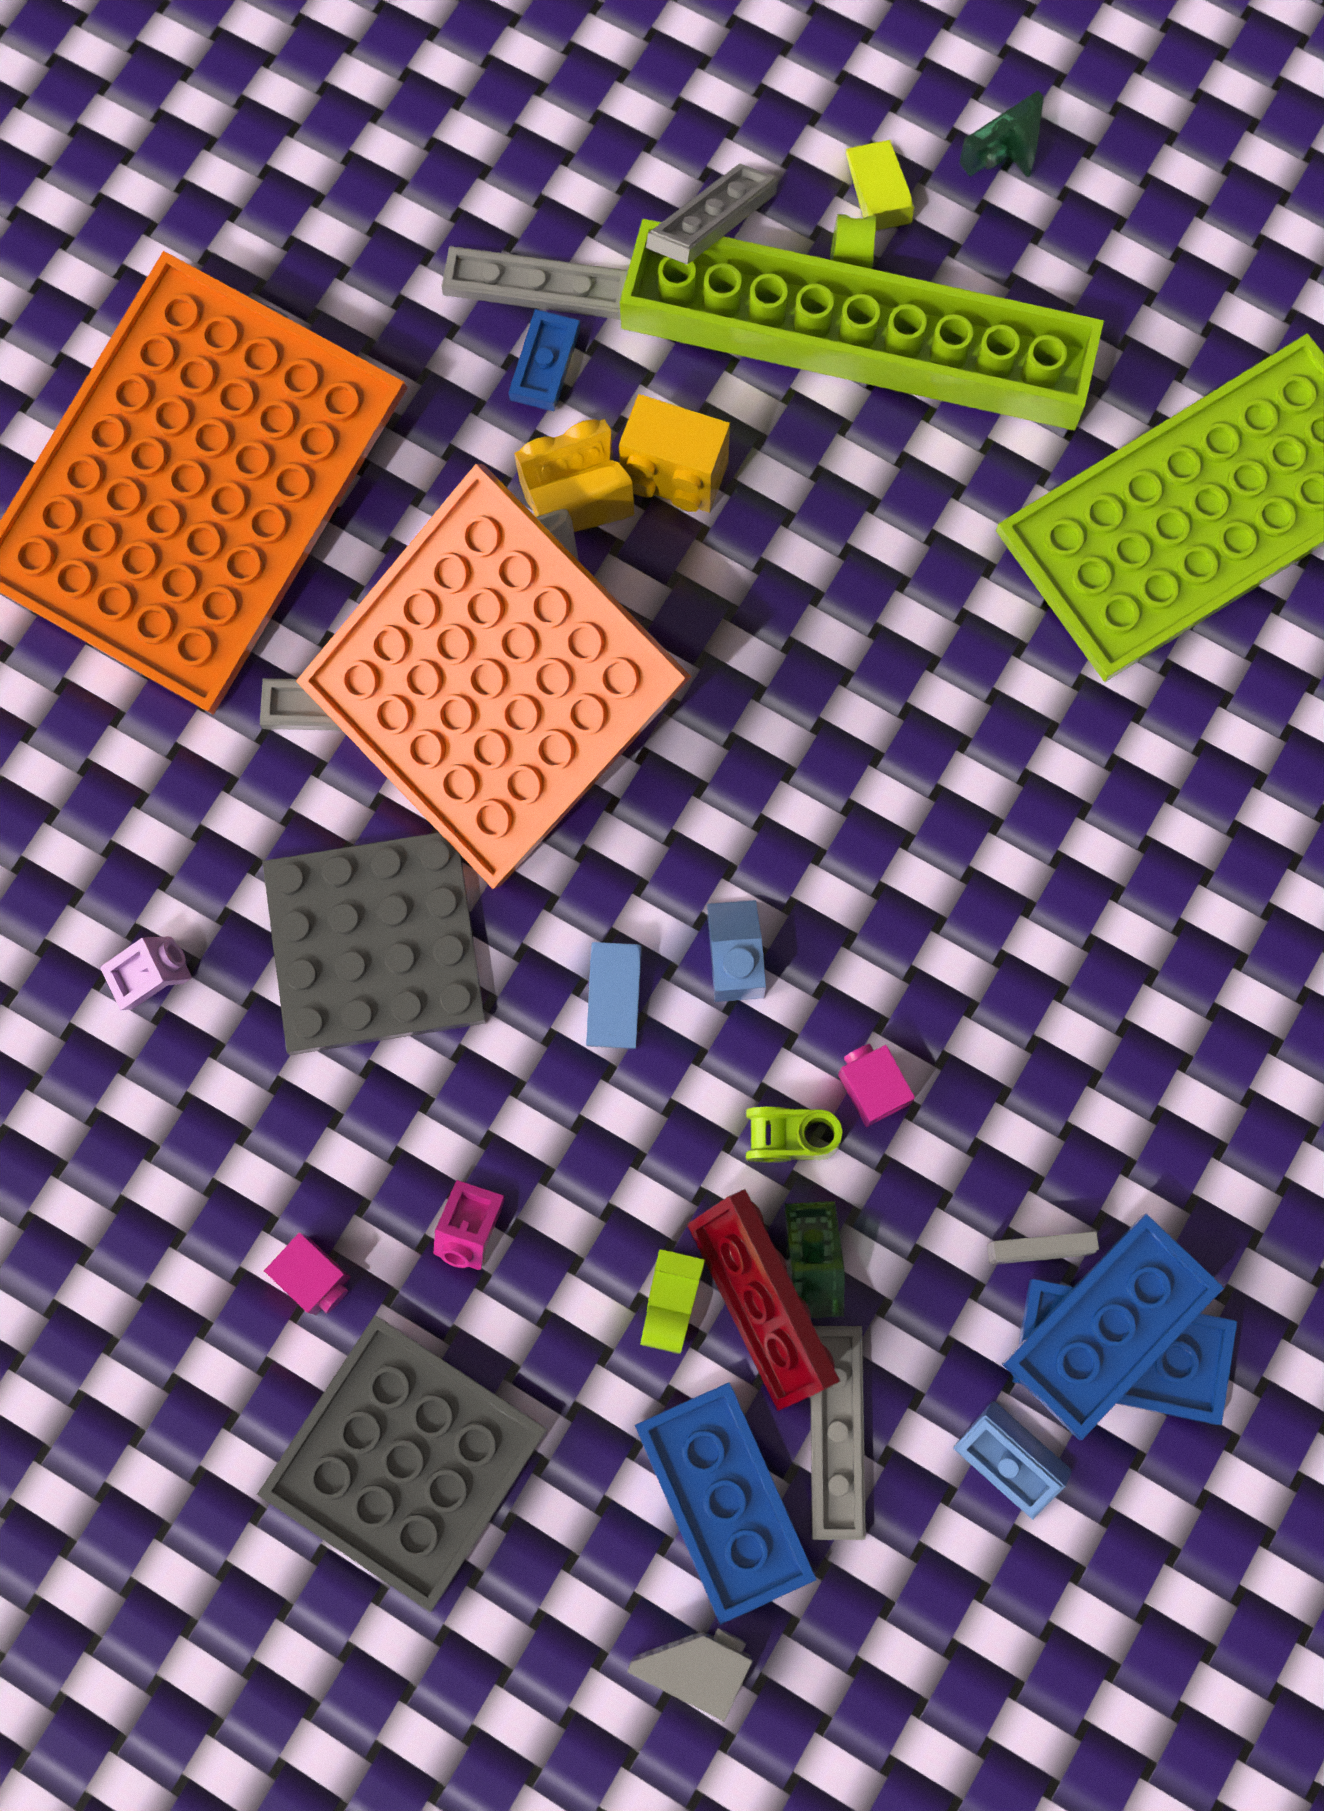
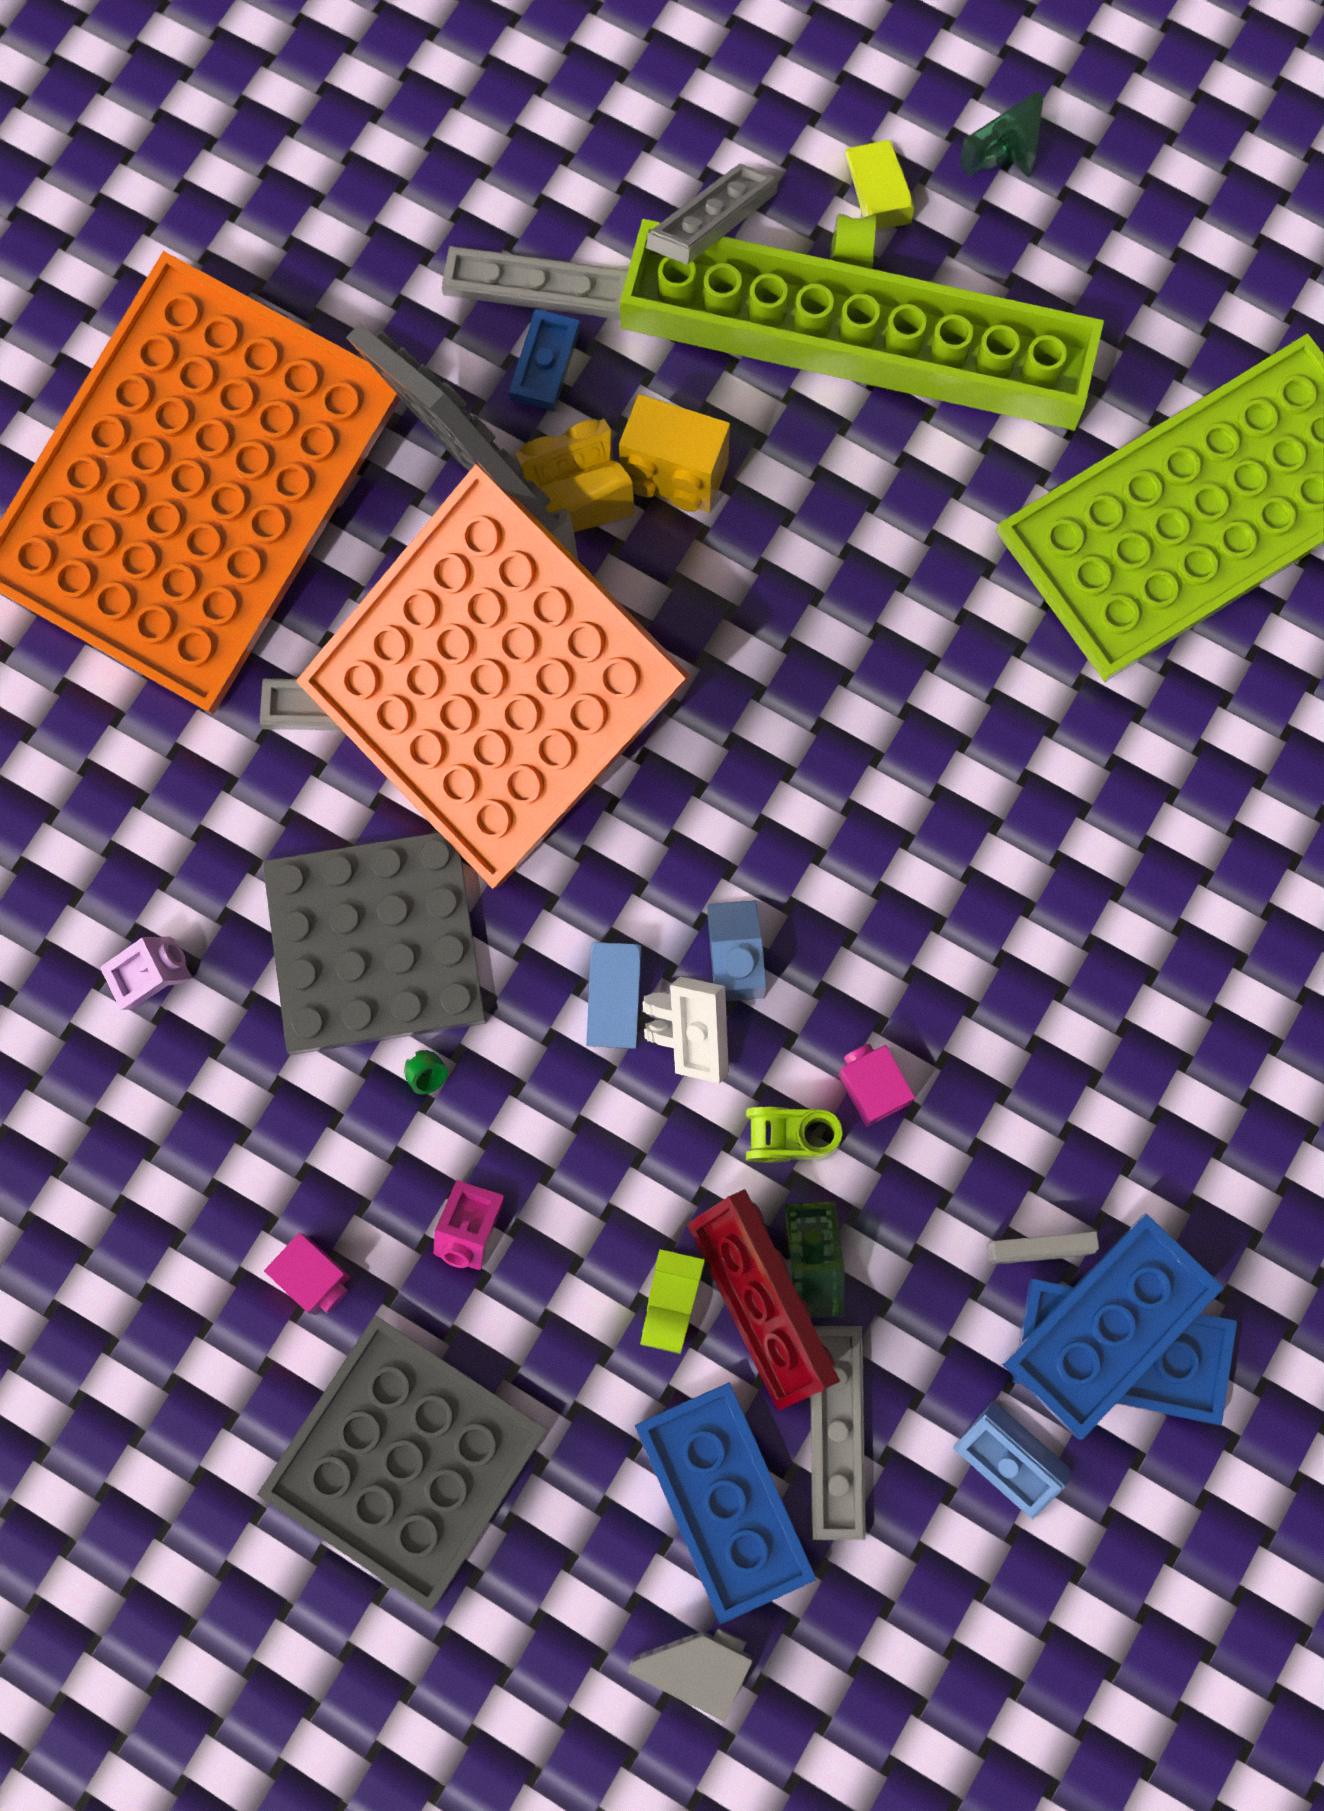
none -> dark grey plate [346,324,558,531]
none -> green hinge [404,1050,448,1094]
none -> white hinge [643,976,729,1084]

